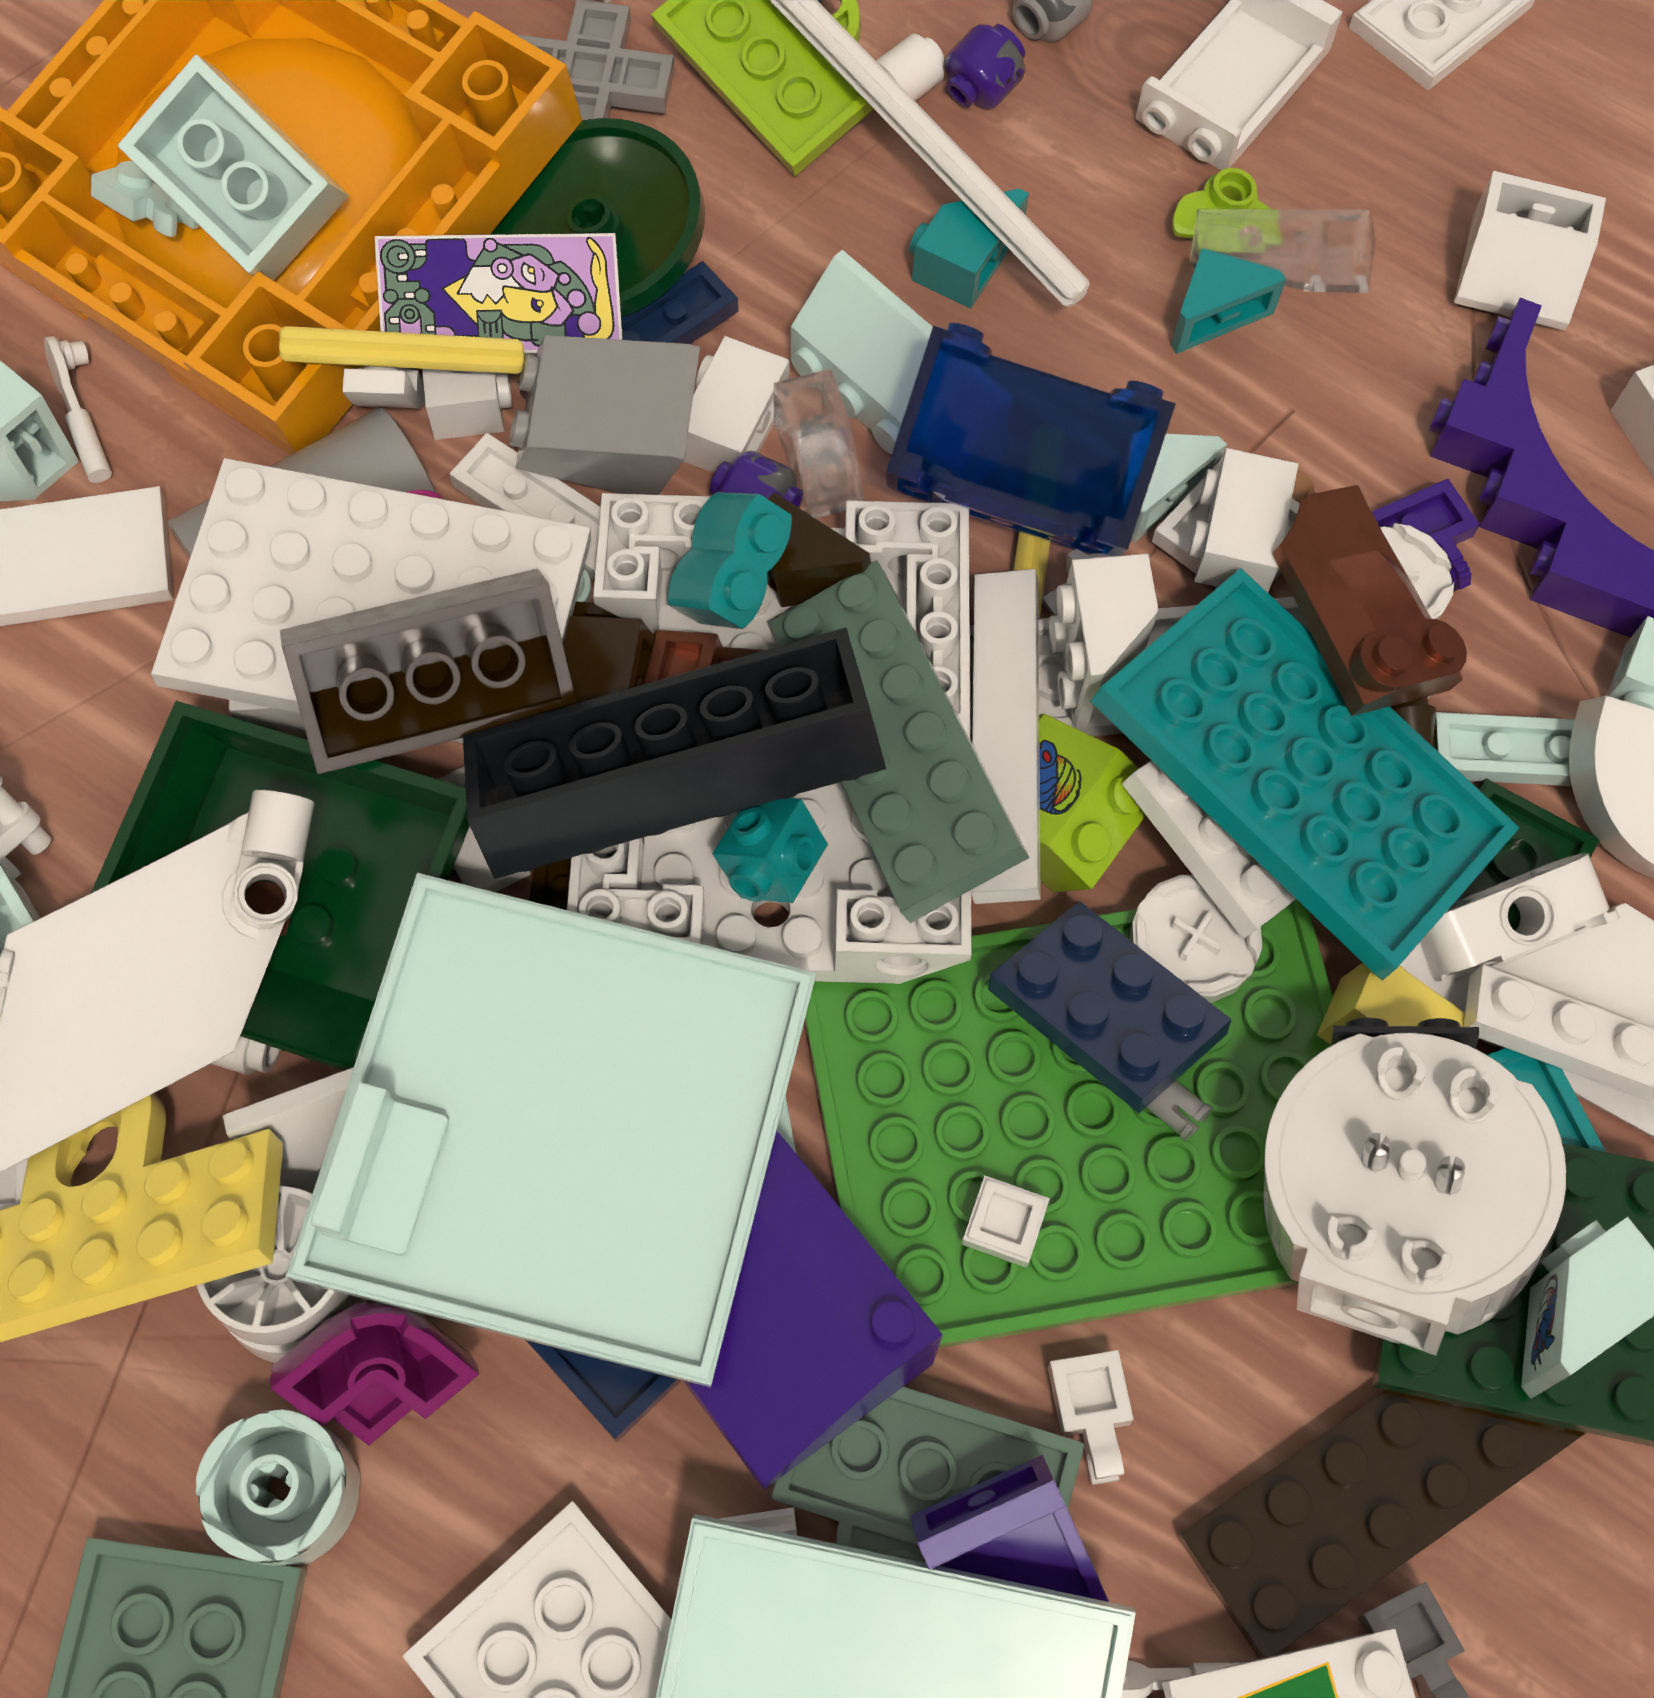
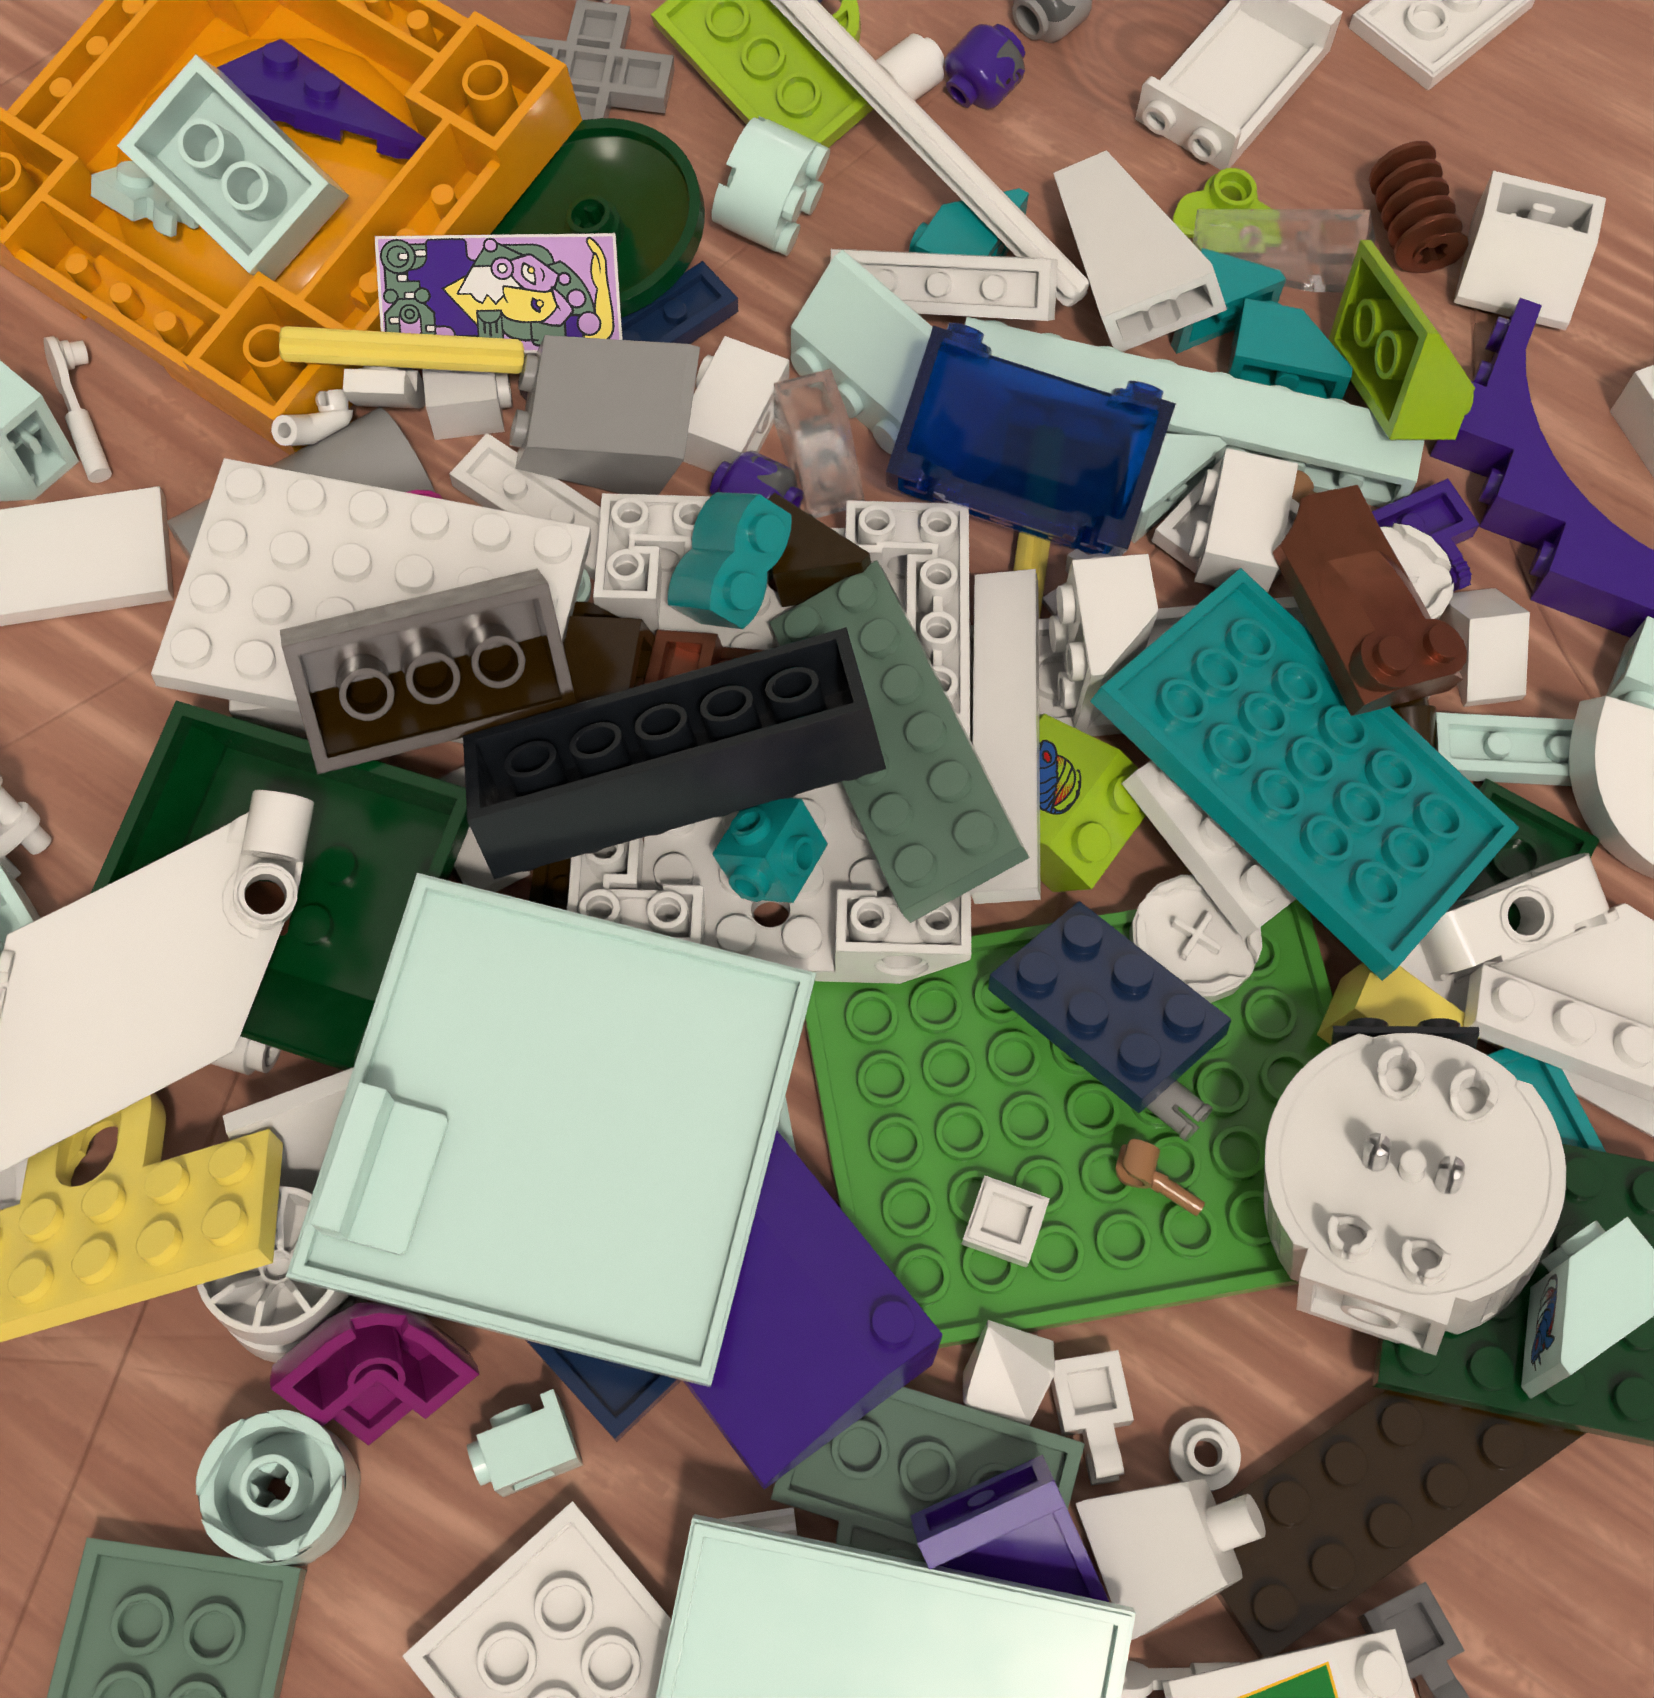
none -> dark purple wing [217,39,426,159]
none -> white arm [271,389,353,446]
none -> light aqua brick [467,1389,583,1497]
none -> light aqua brick [712,116,830,256]
none -> white plate [830,249,1058,321]
none -> light aqua brick [958,317,1425,508]
none -> white slope [963,1320,1055,1426]
none -> white slope [1053,150,1227,352]
none -> white torso [1075,1478,1266,1640]
none -> medium nougat hand [1115,1139,1205,1216]
none -> white plate [1169,1418,1241,1491]
none -> teal slope [1227,298,1353,400]
none -> lime slope [1328,240,1475,440]
none -> copper piece [1368,141,1469,273]
none -> white slope [1439,588,1530,707]

